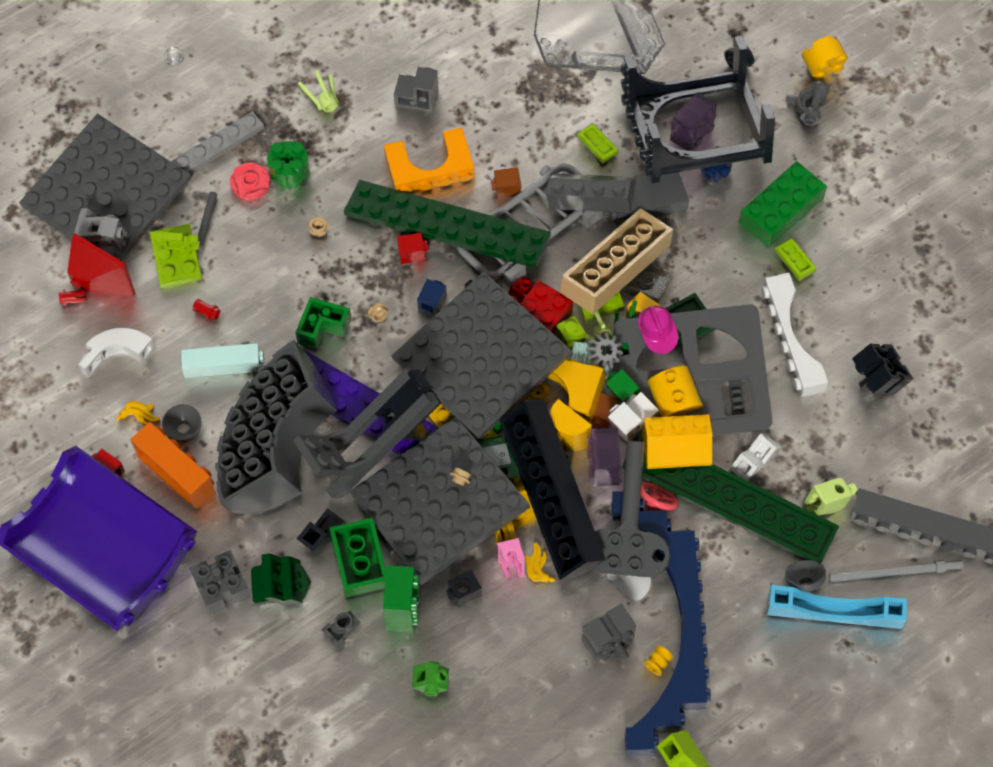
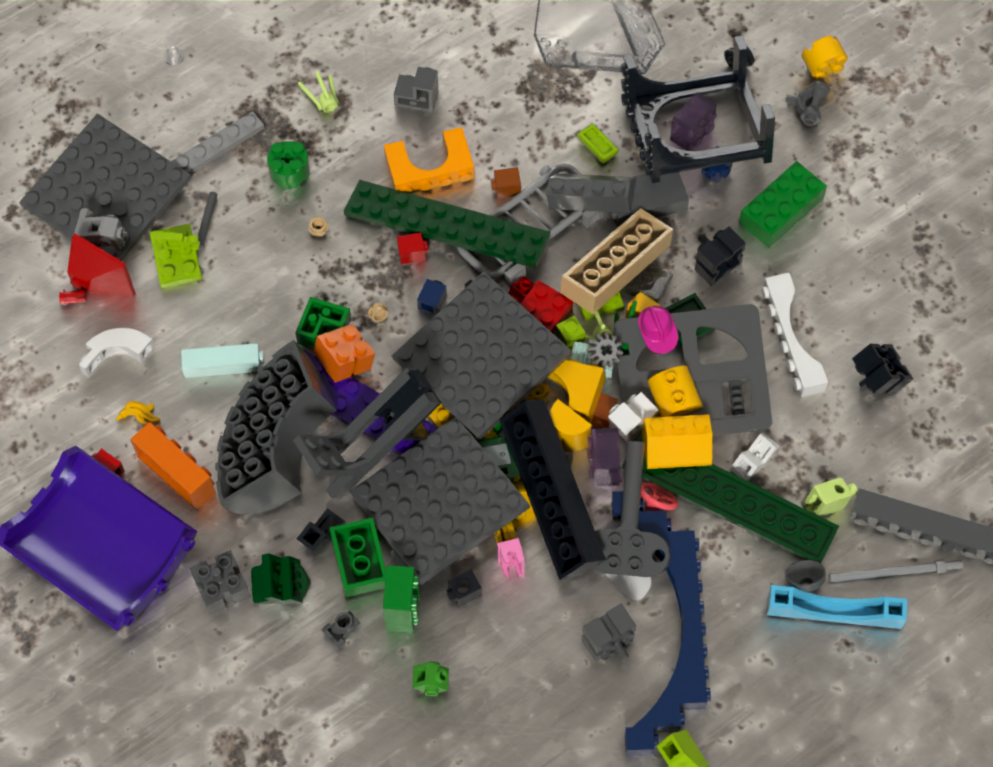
dark grey piece [162,404,202,443] -> none
red pin [192,299,221,321] -> none
coral tile [230,162,271,201] -> none
tan plate [450,467,471,486] -> none
yellow piece [524,543,555,583] -> none
green brick [606,369,640,404] -> none
yellow bush [643,645,673,676] -> none
lime plate [775,238,817,281] -> none
none -> orange piece [313,324,375,383]
none -> black brick [694,226,746,286]

